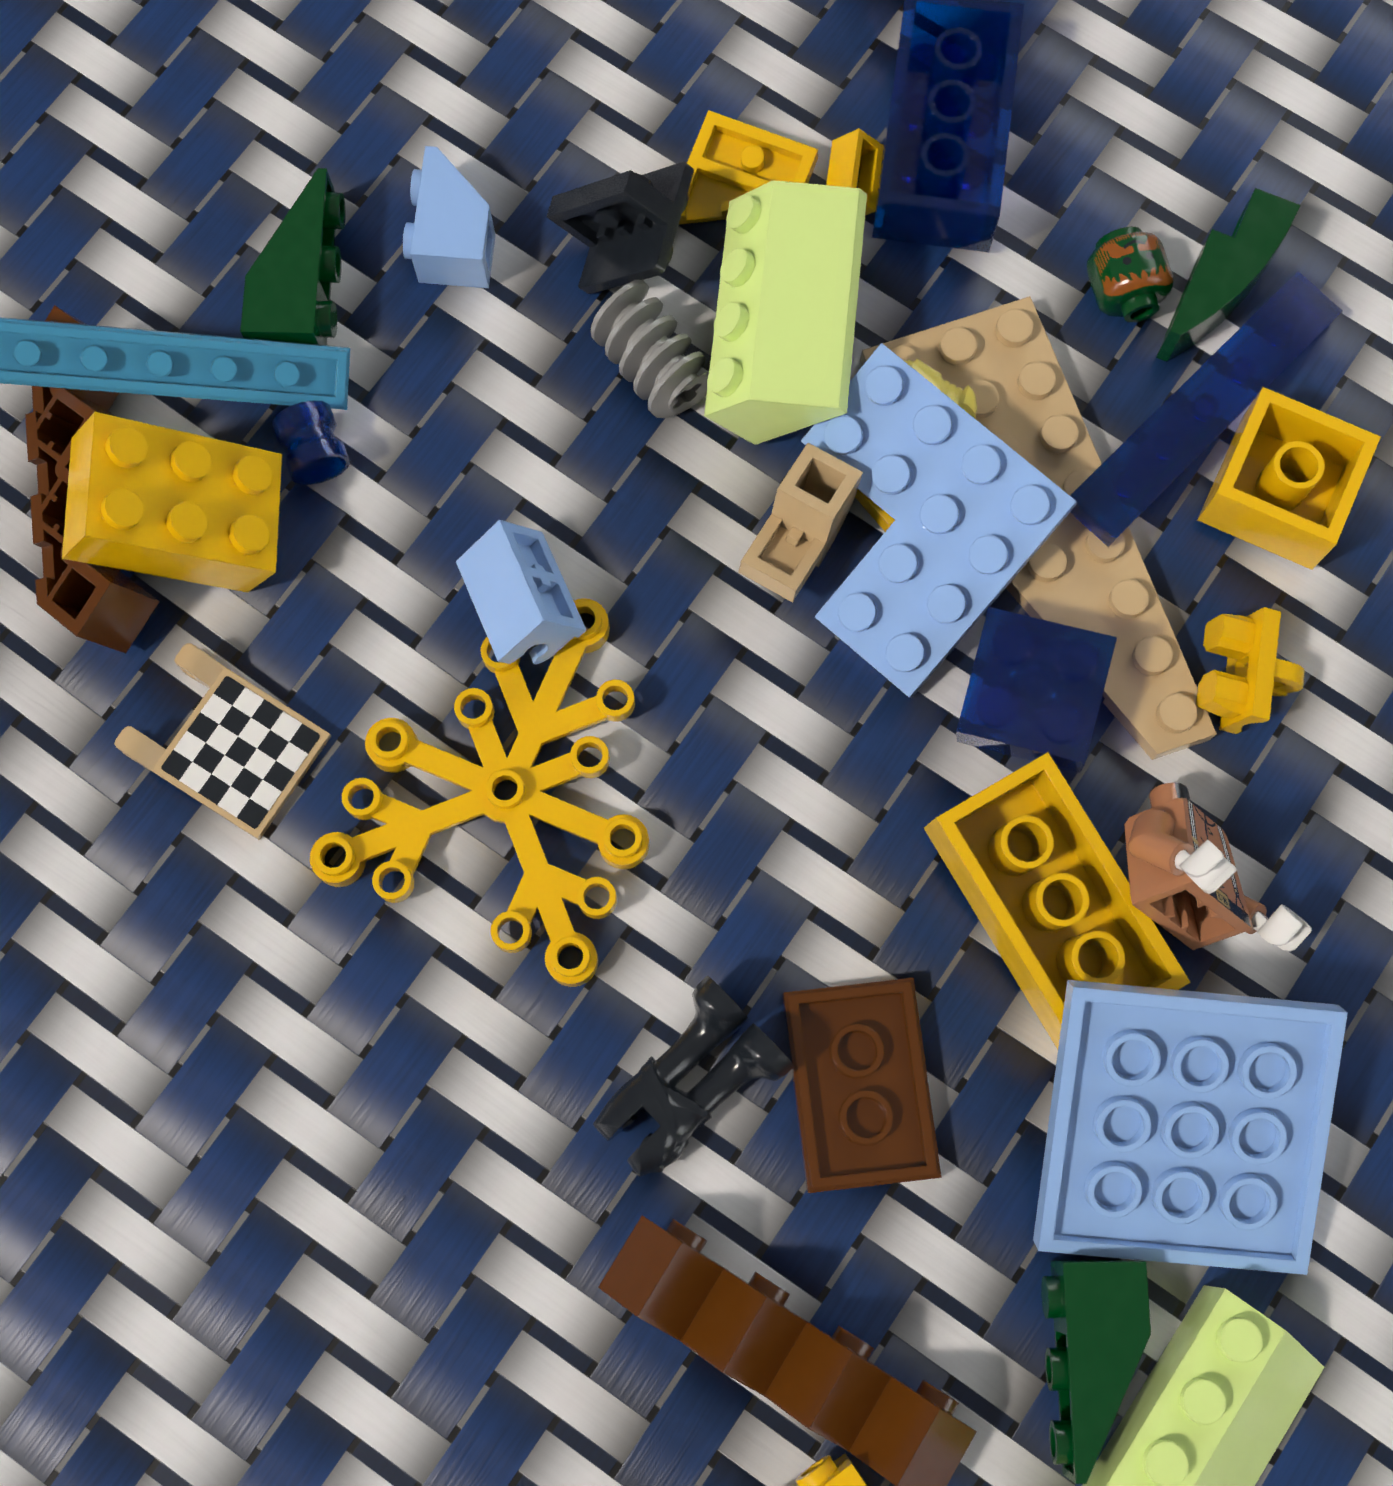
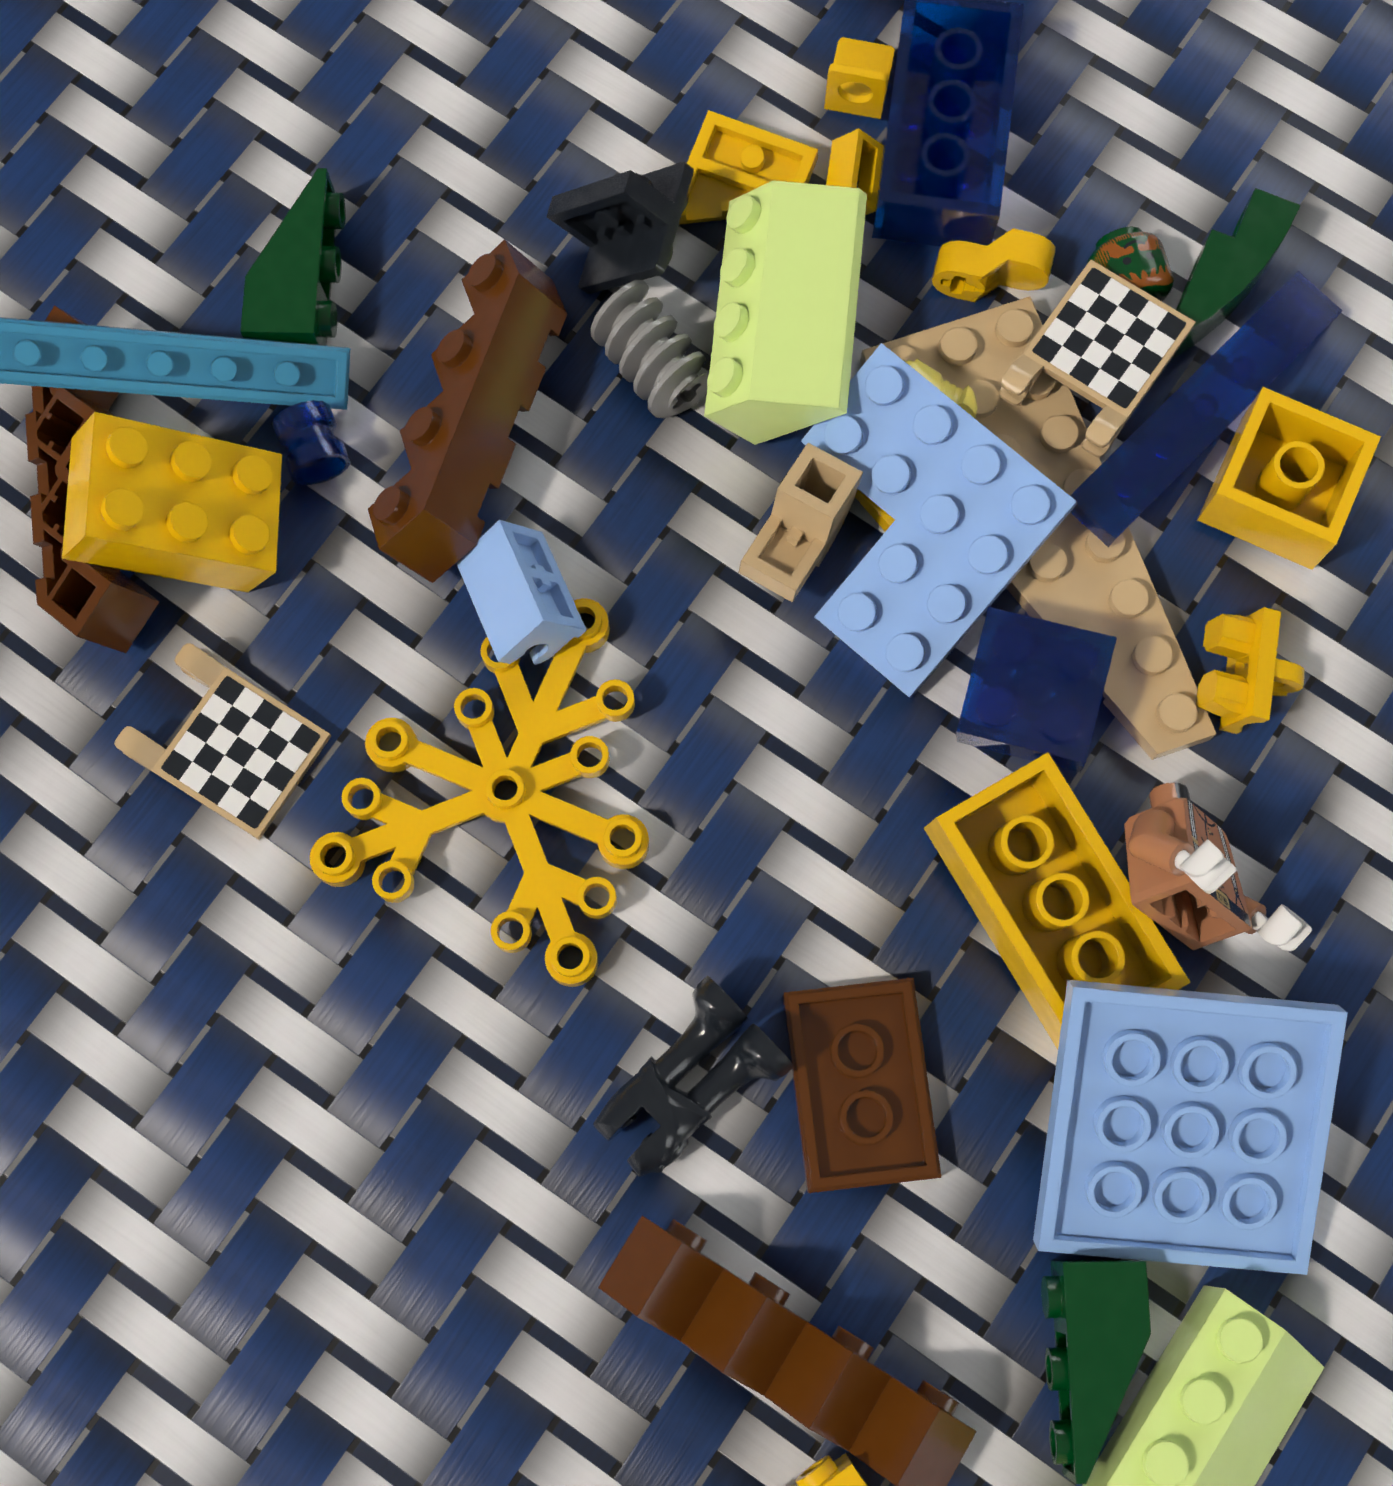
light blue slope [403,146,496,289] -> none
none -> reddish brown brick [368,239,567,583]
none -> yellow bracket [824,37,895,119]
none -> yellow piece [932,228,1055,303]
none -> flag [999,260,1195,458]

